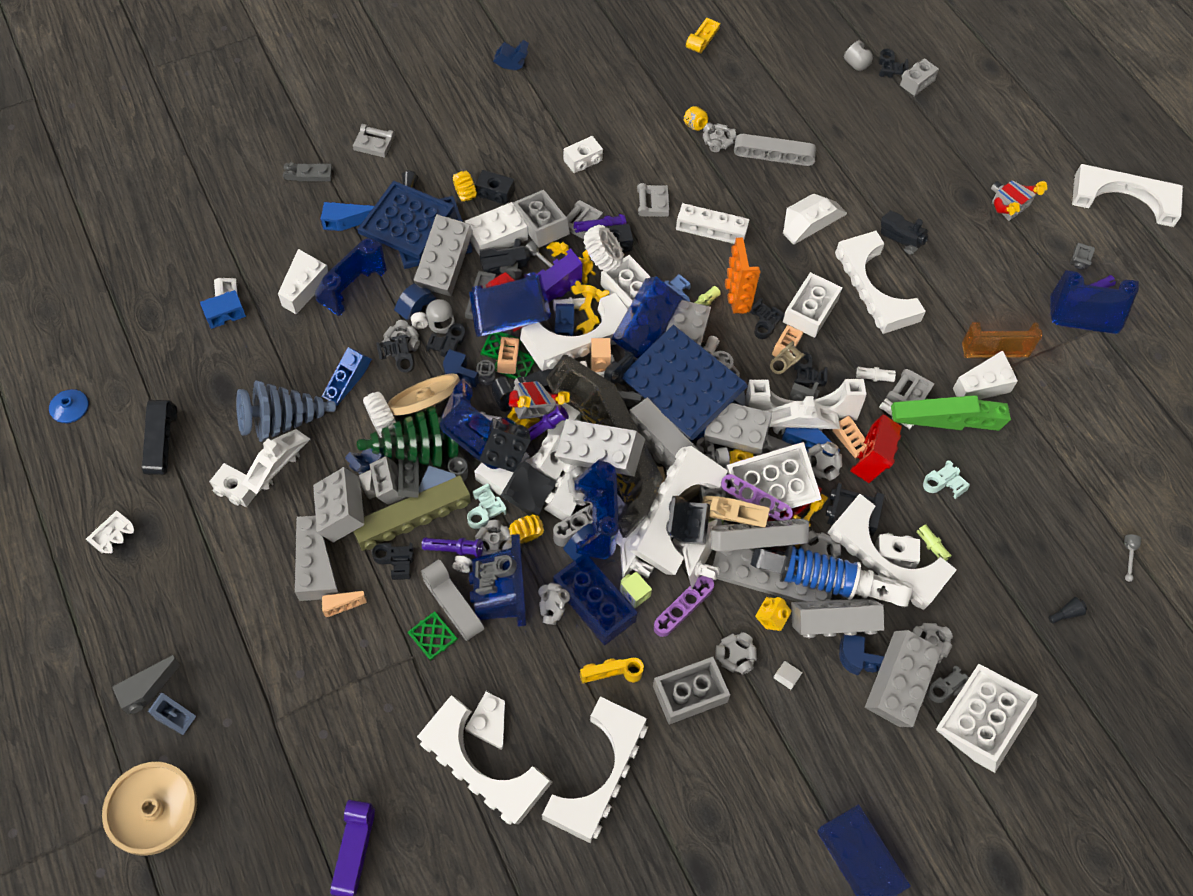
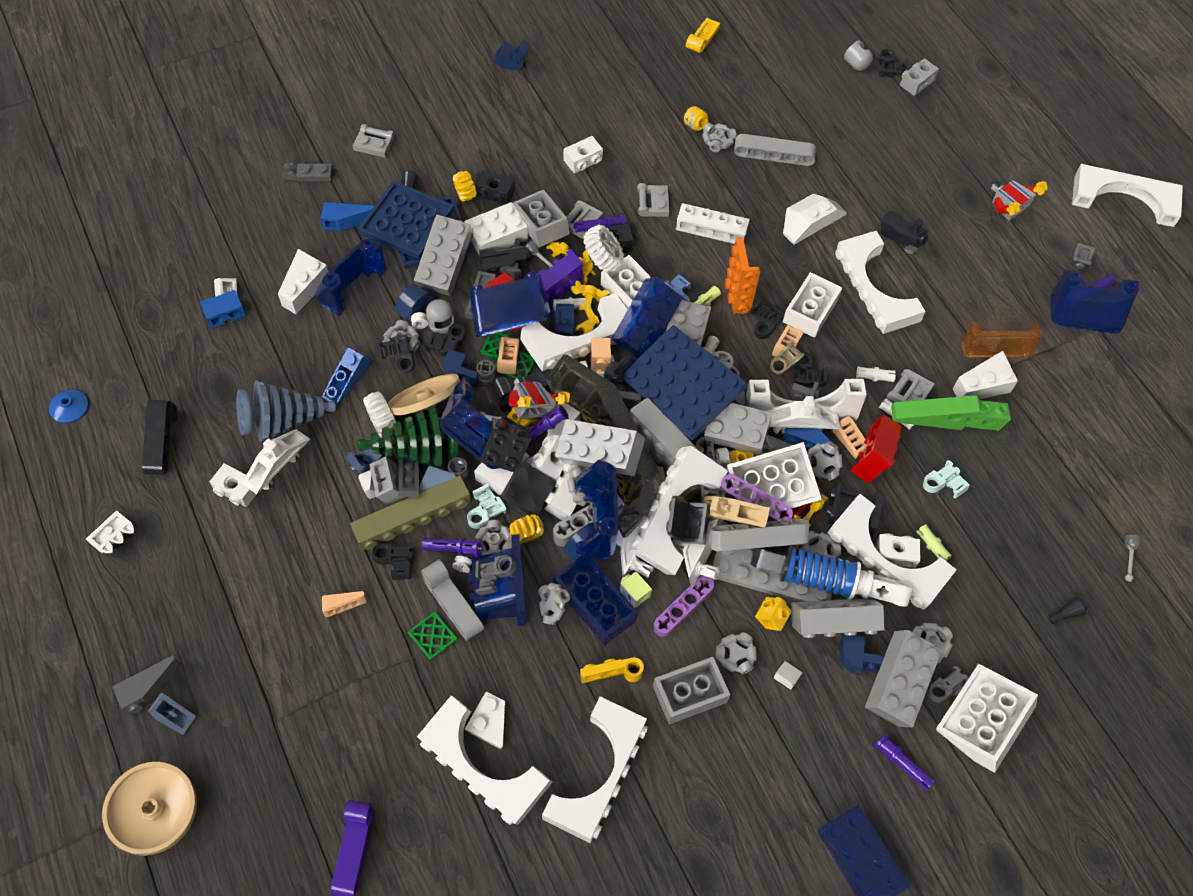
light grey wedge [295,516,339,601] -> none
light grey brick [313,467,365,542] -> none
none -> dark purple pin [873,733,935,791]

